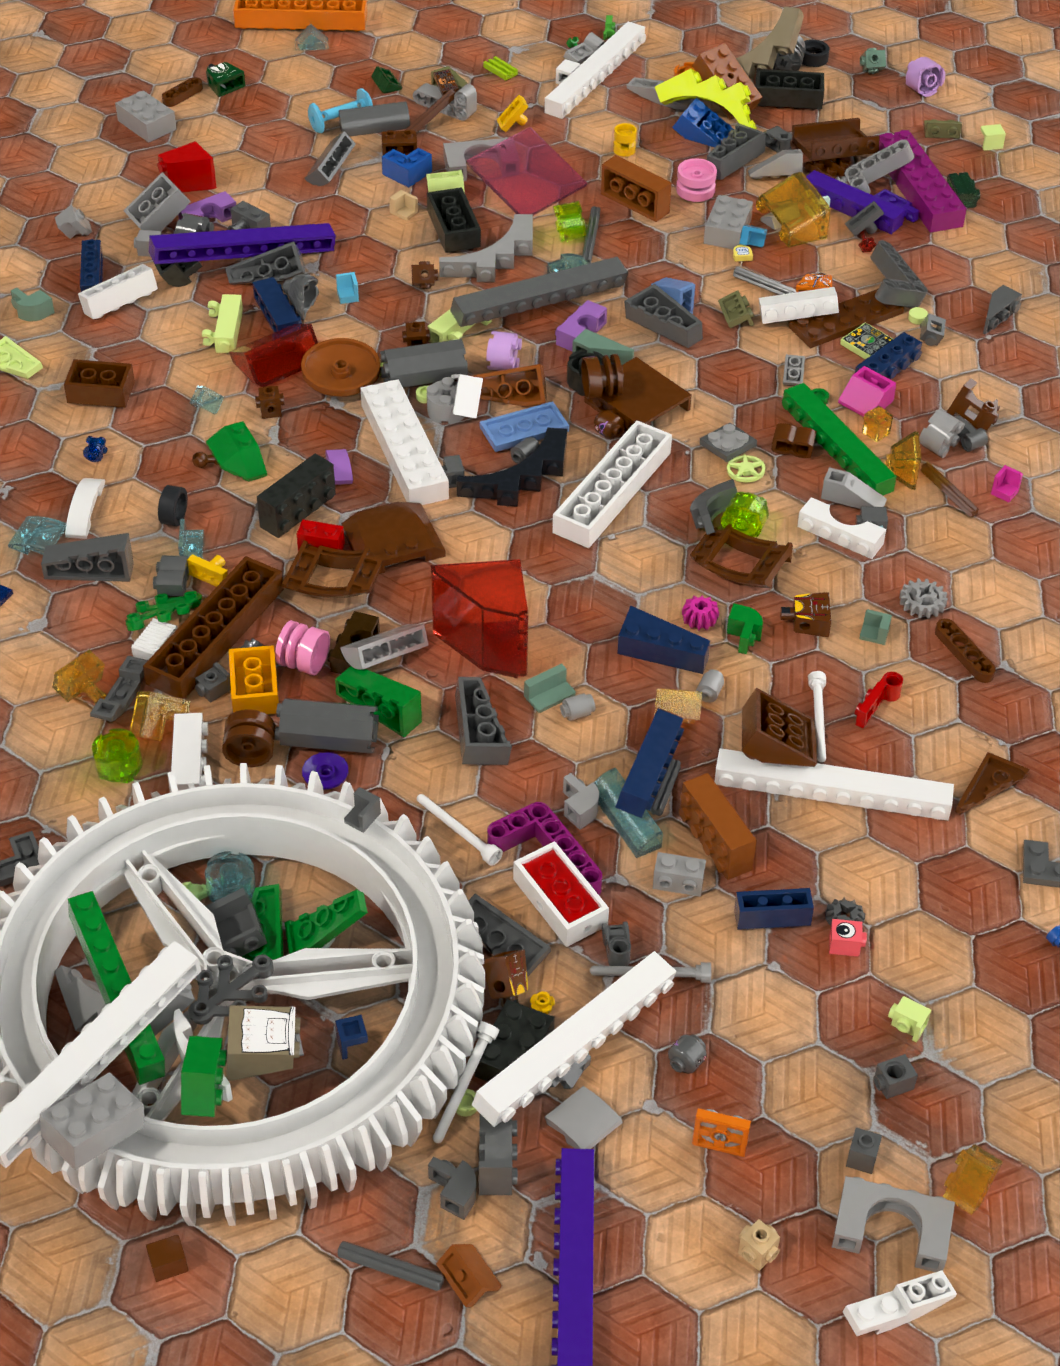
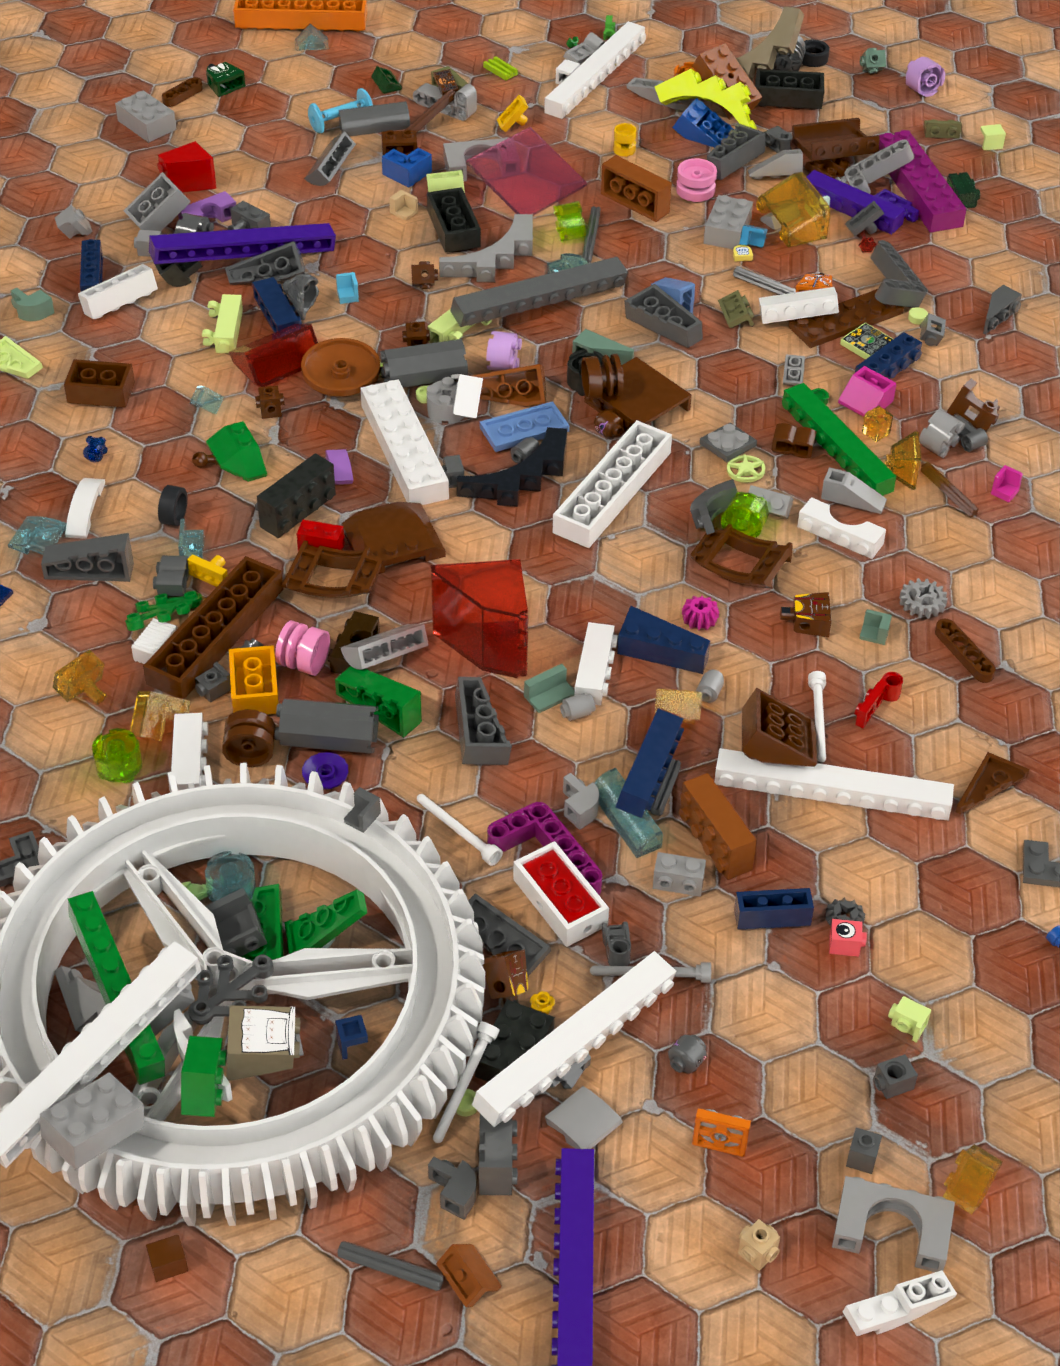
dark grey slope [90,656,148,721] -> none
medium lavender arch [555,300,607,351] -> none
green brick [727,603,763,655] -> none
dark grey brick [855,506,888,536] -> none
none -> white brick [574,622,618,705]
none -> light grey brick [745,485,794,519]

